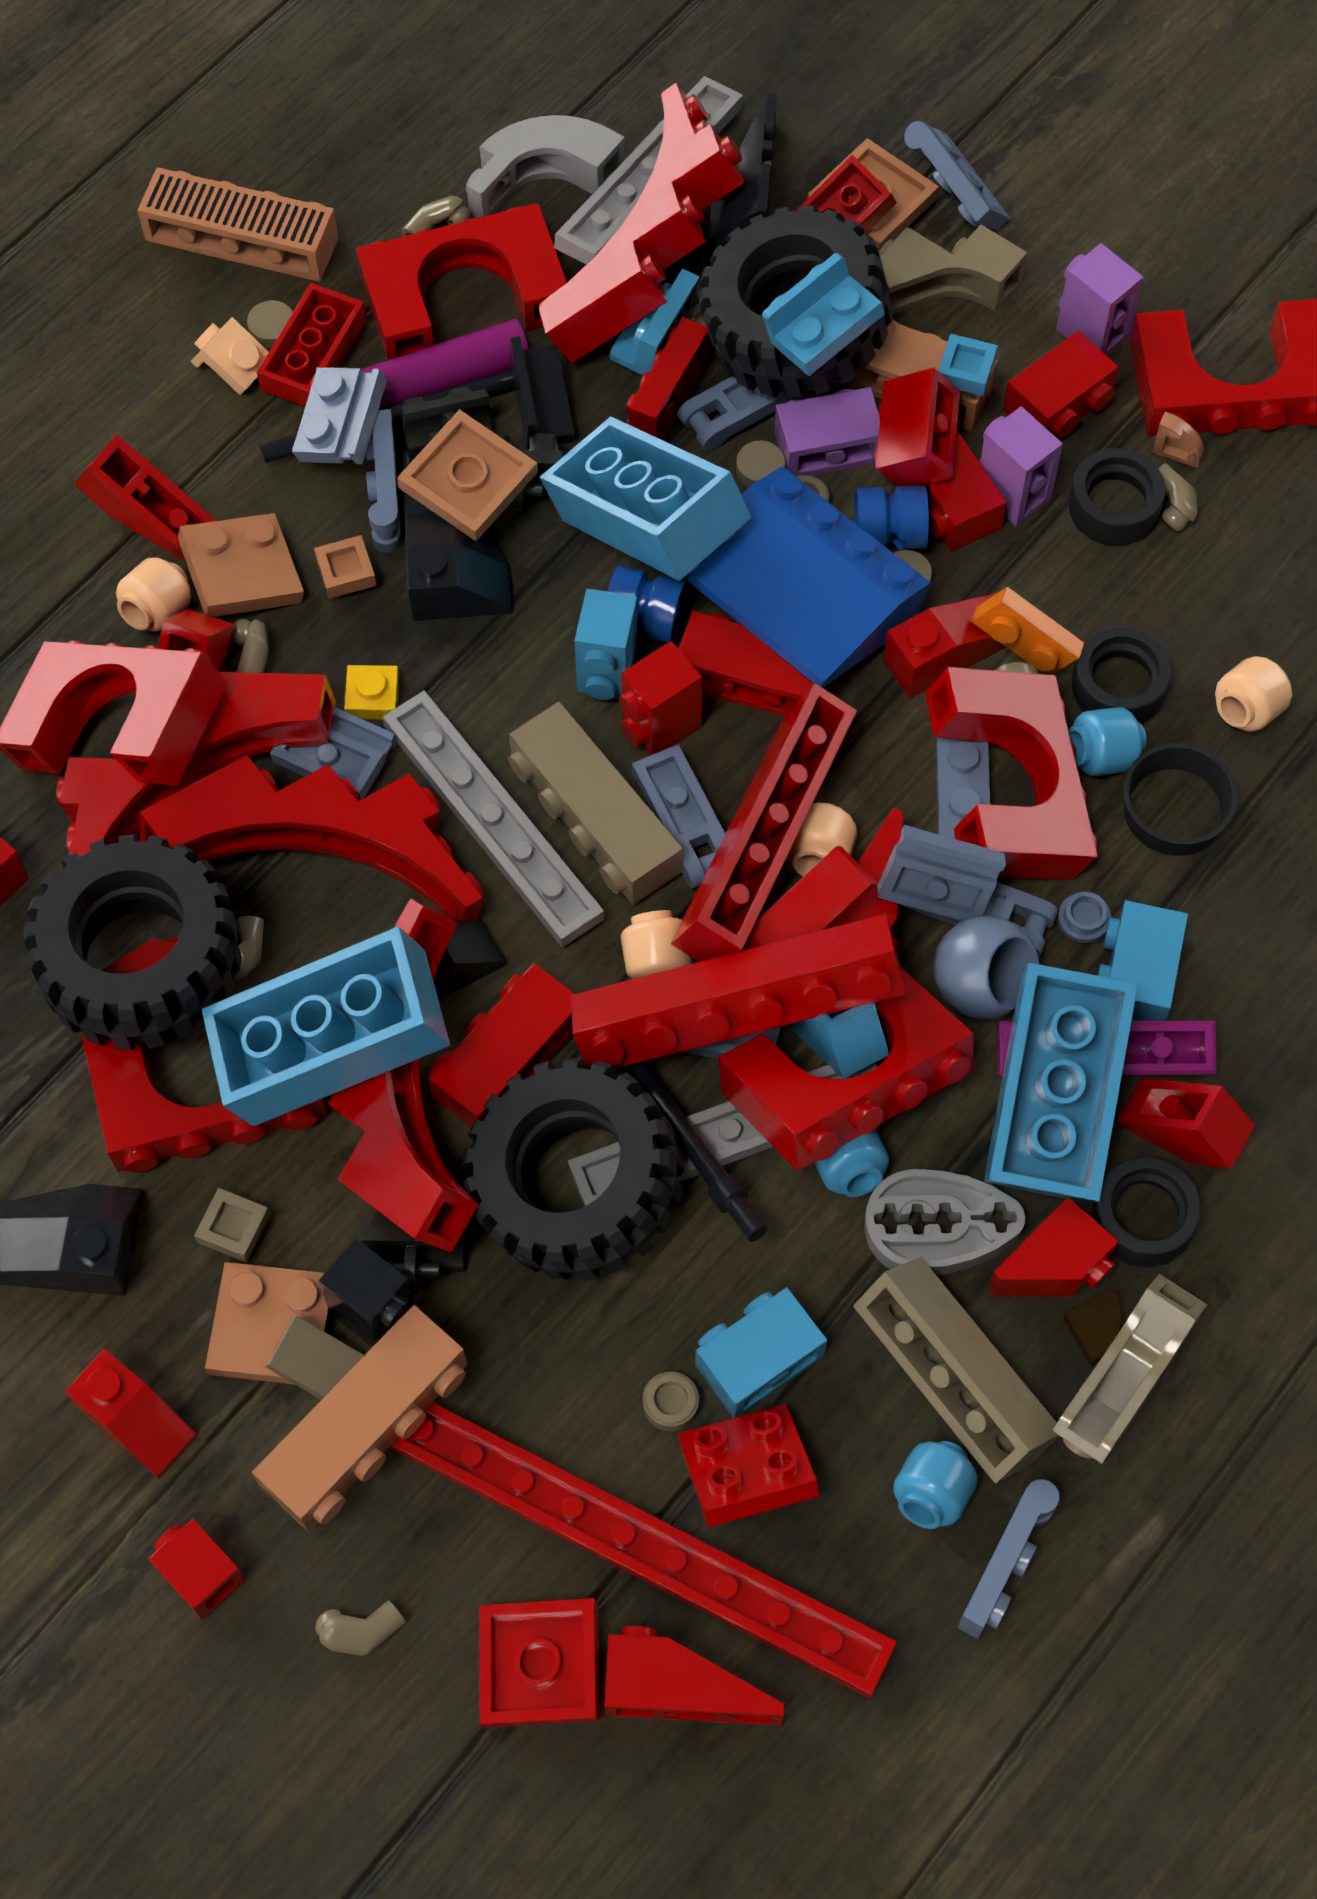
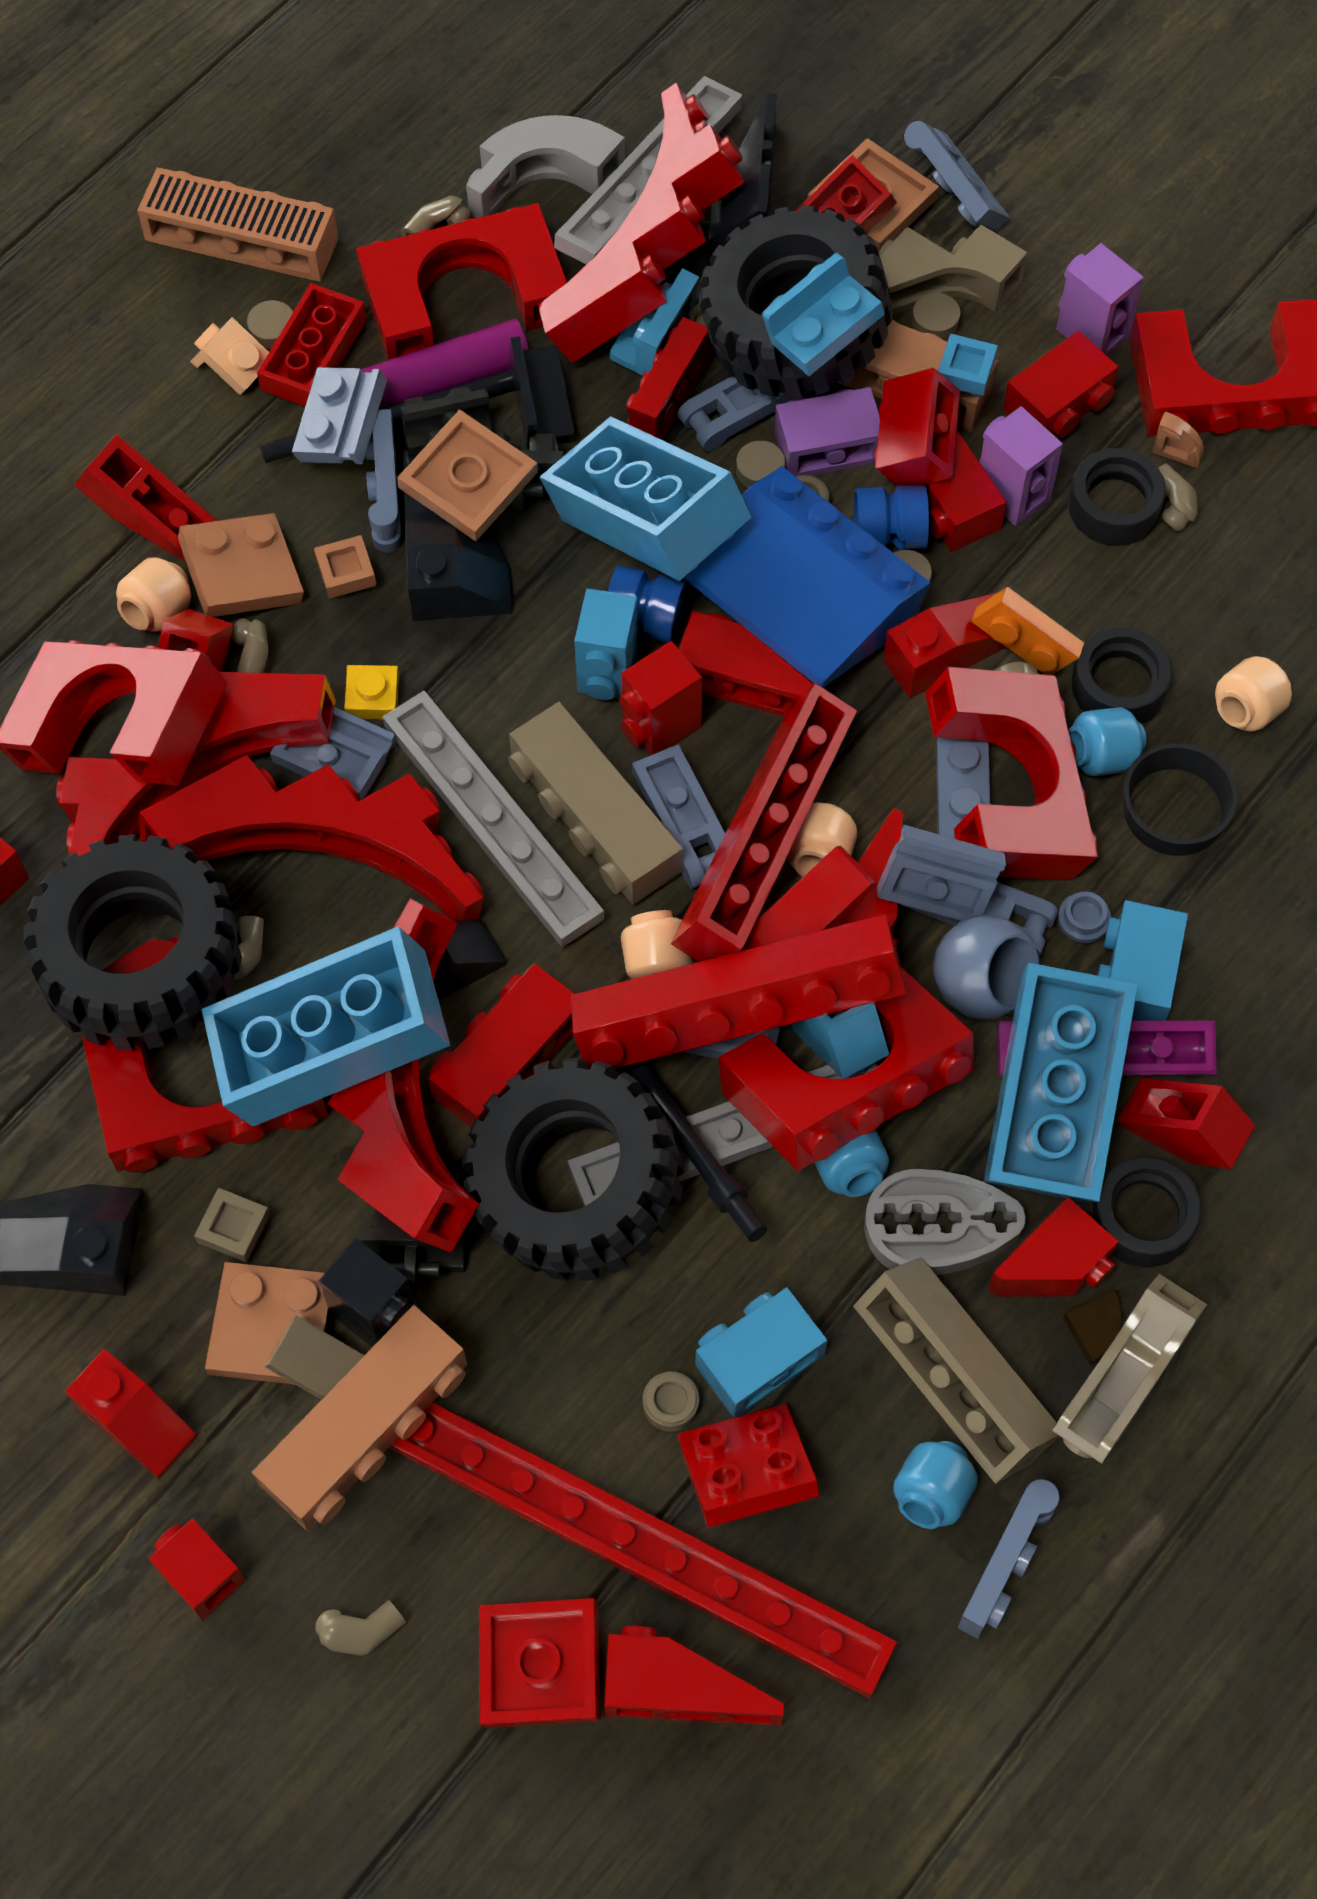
none -> dark tan tile [912,292,960,340]

